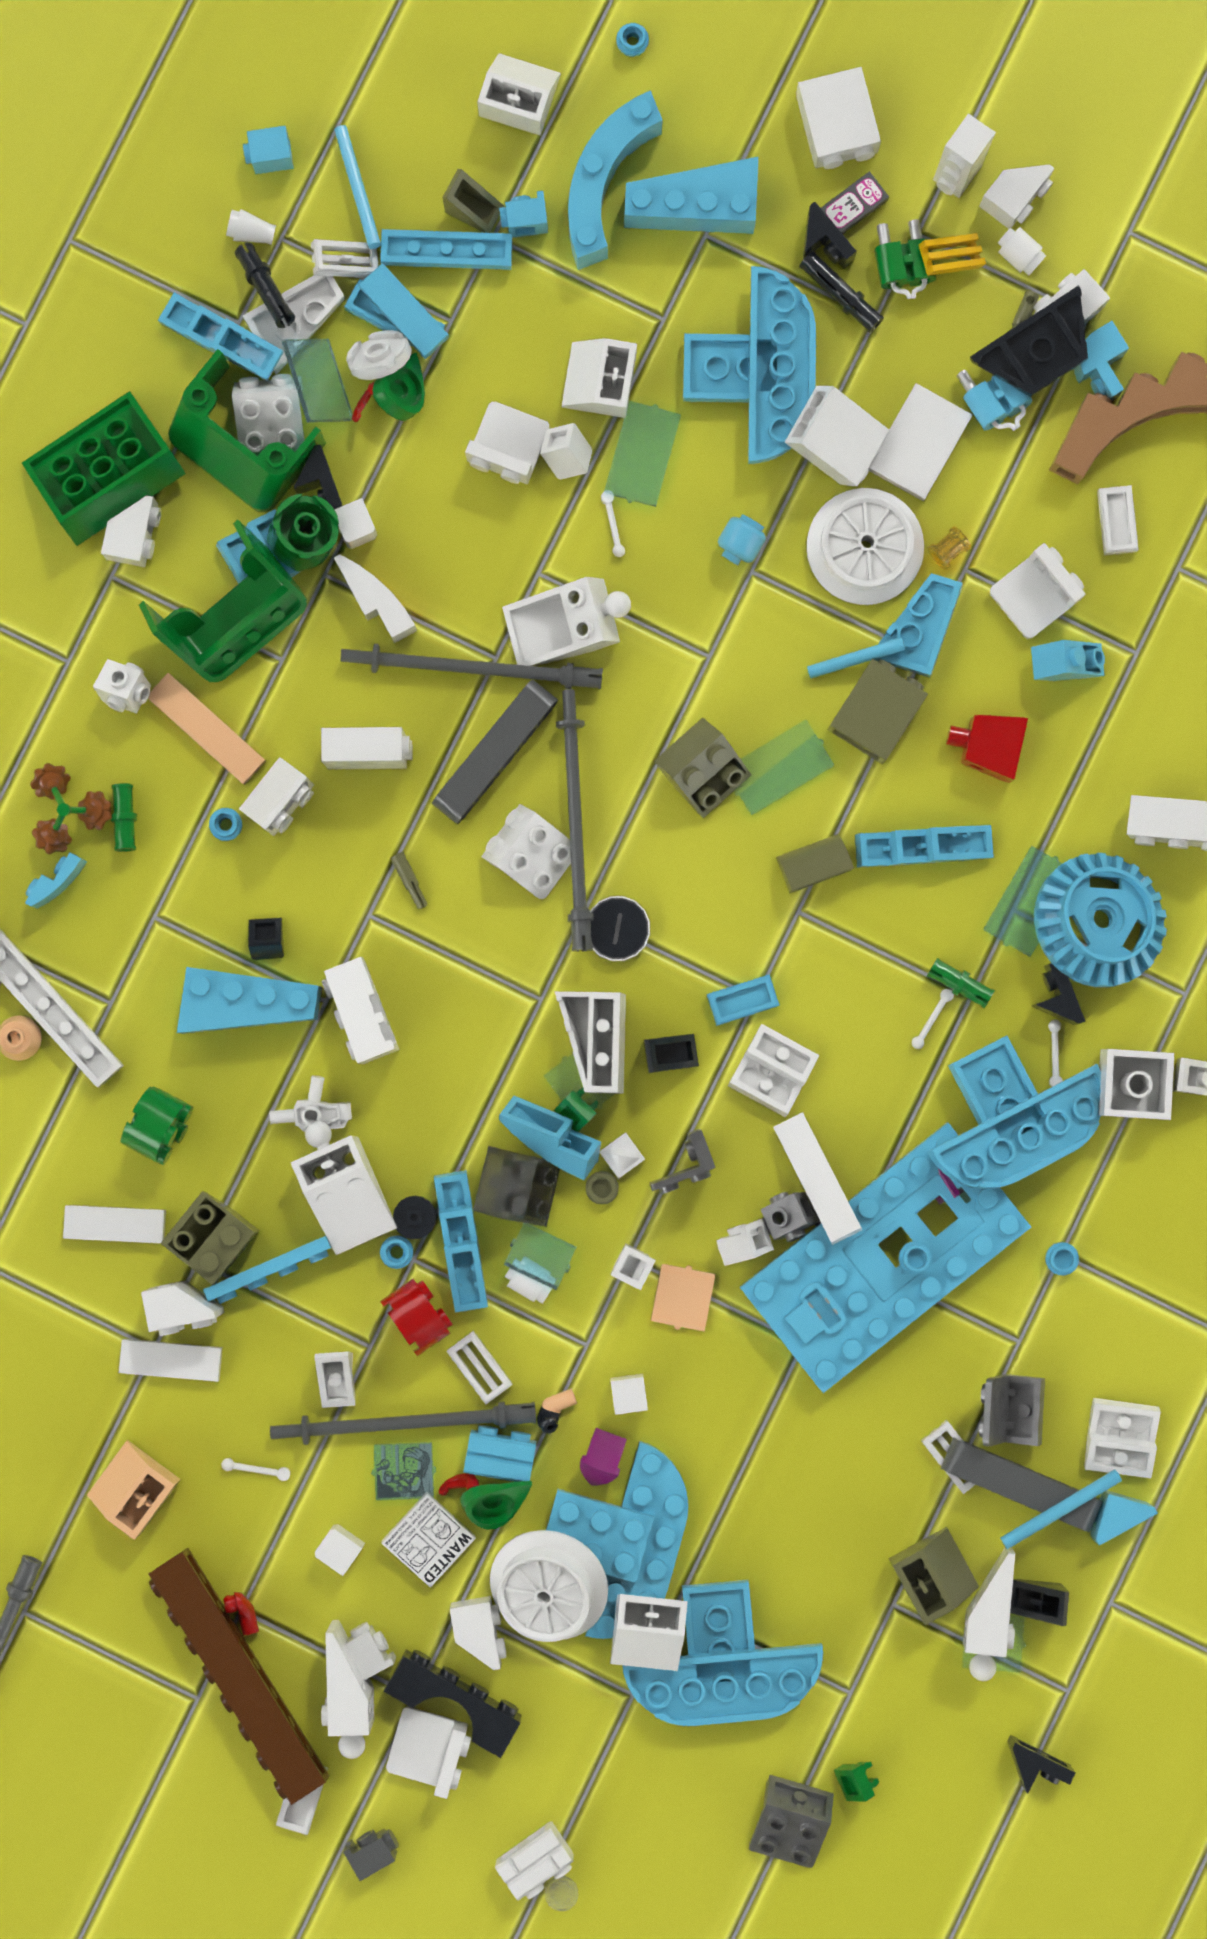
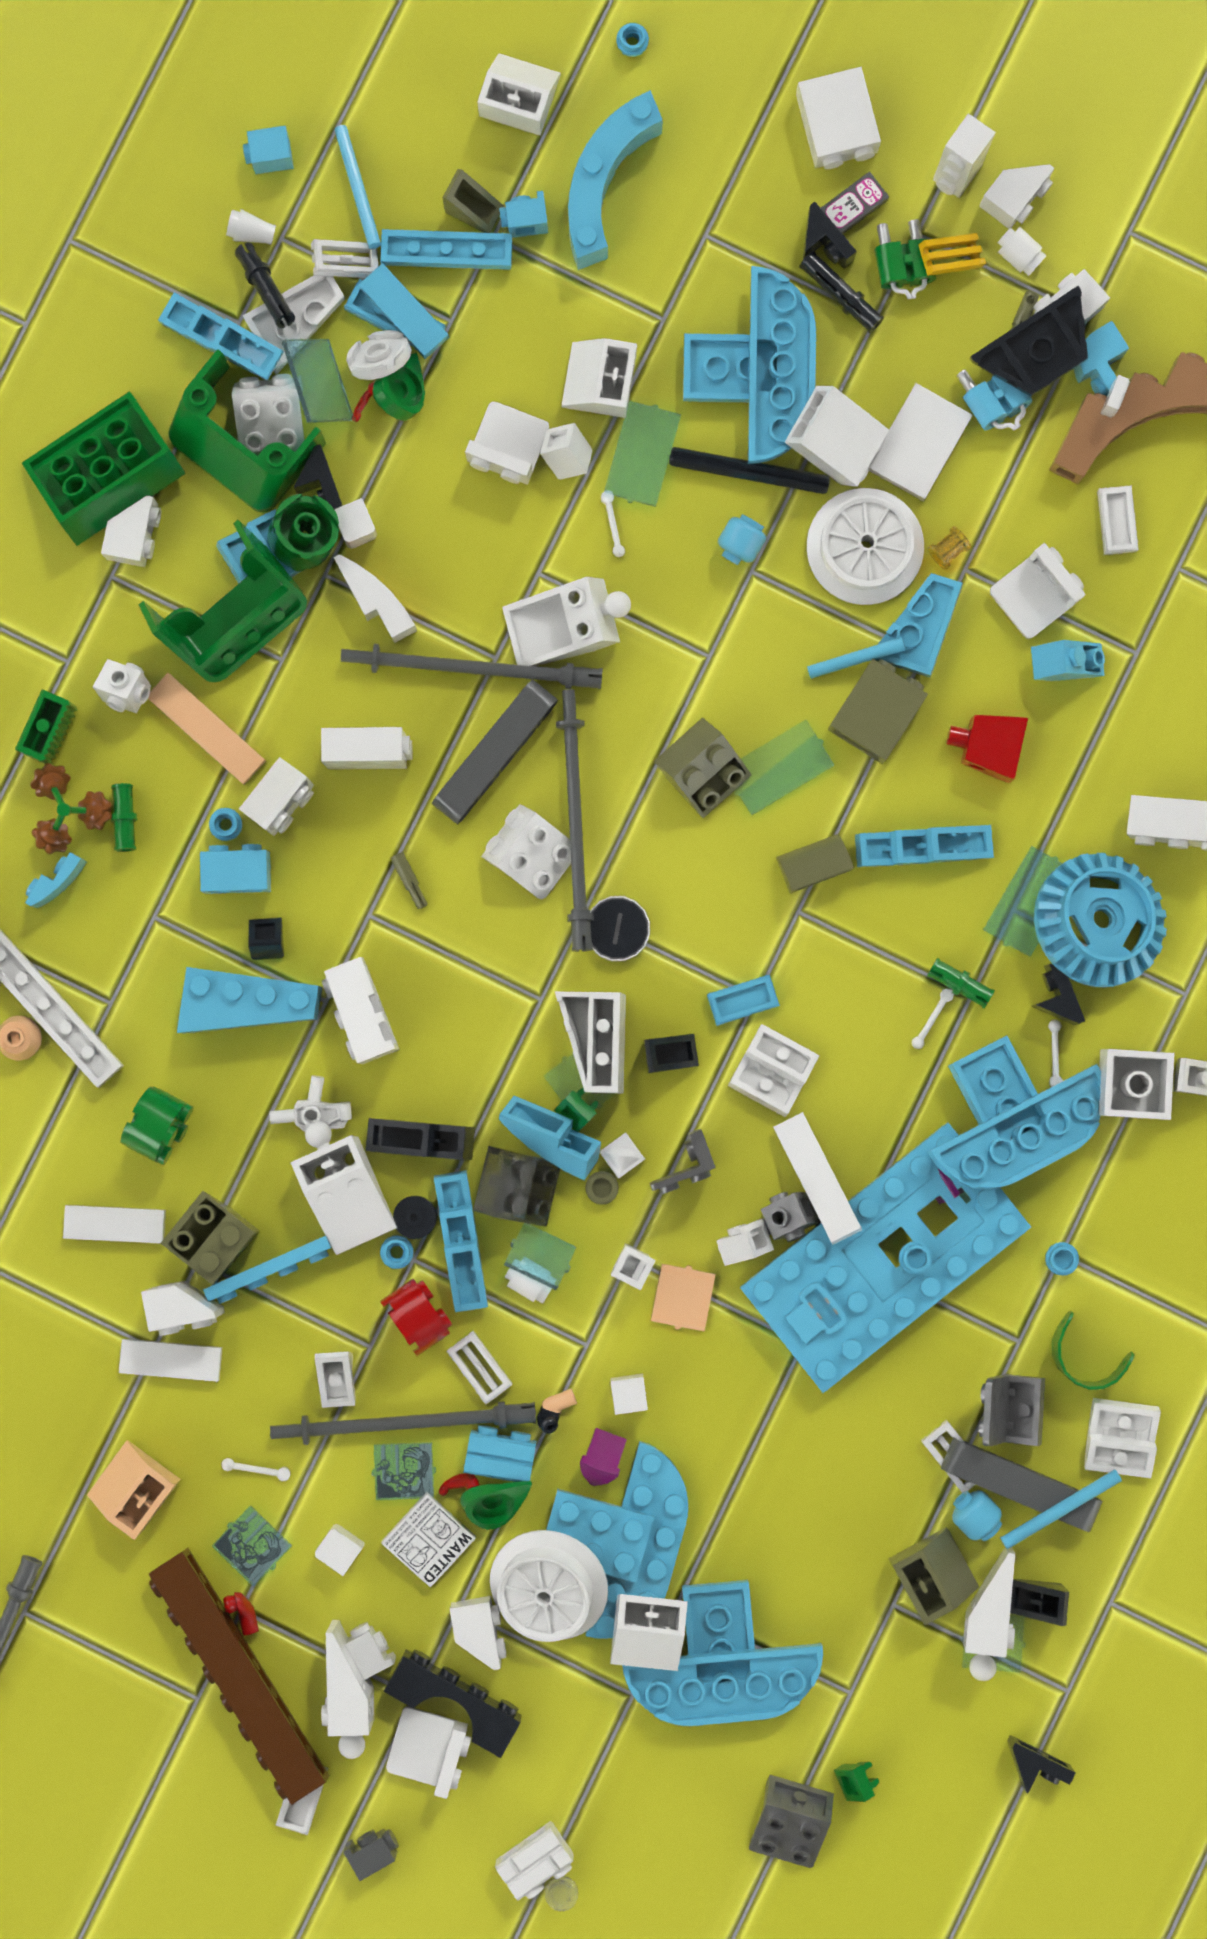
medium azure wedge [624,157,759,234] -> none
medium azure slope [1090,1490,1158,1546] -> none
none -> green brick [15,689,78,765]
none -> medium azure brick [200,844,271,894]
none -> clear light blue piece [212,1505,292,1586]
none -> black slope [366,1118,475,1160]
none -> black axle [669,447,830,494]
none -> medium azure head [952,1490,1002,1541]
none -> green piece [1051,1311,1135,1390]
none -> white tile [1101,375,1130,418]

